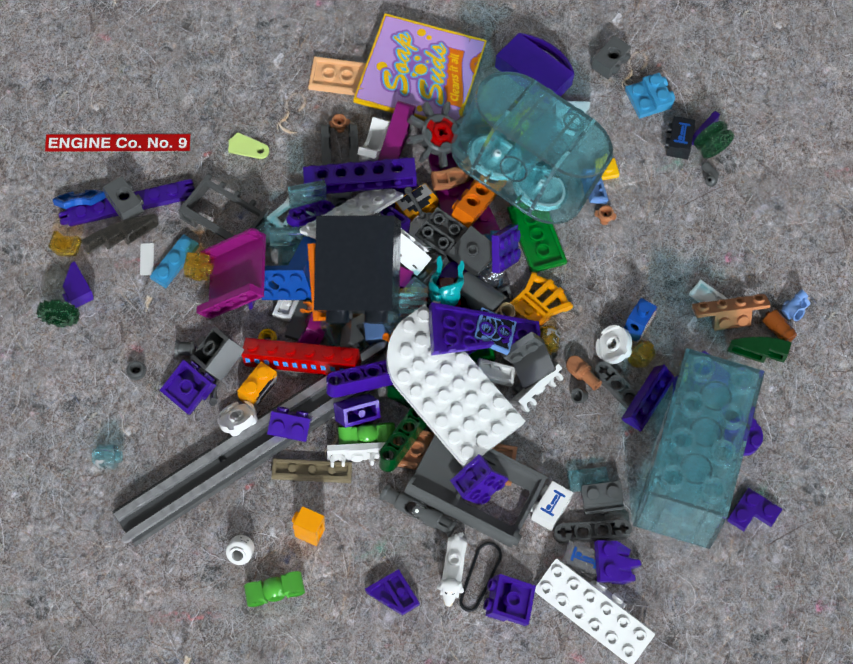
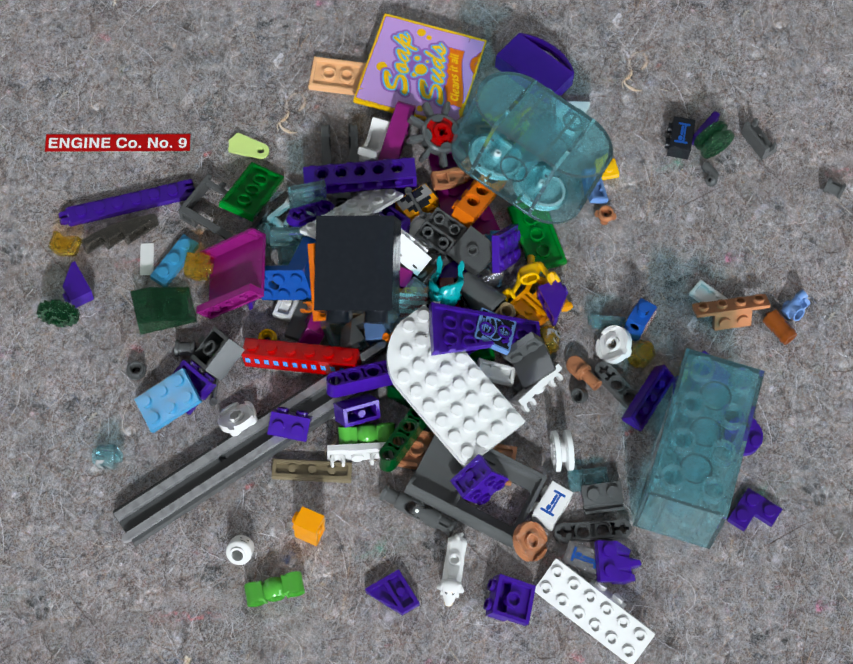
blue tile [52,190,106,209] -> none
dark grey brick [103,176,144,223] -> none
light orange brick [237,362,278,409] -> none
nougat plate [329,114,350,133] -> none
black piece [459,542,502,612] -> none
dark grey brick [591,36,631,79] -> none
dark azure plate [625,72,675,119] -> none
dark green slope [727,337,792,363] -> none
none -> clear green slope [130,287,197,335]
none -> dark azure plate [134,368,202,433]
none -> green tile [219,162,284,222]
none -> yellow piece [502,255,561,302]
none -> nougat tile [513,521,548,562]
none -> dark purple slope [537,280,568,327]
none -> white wheel [550,430,575,472]
none -> clear light blue plate [588,315,626,329]
none -> dark grey hinge [741,118,778,160]
none -> dark grey bush [823,177,846,199]

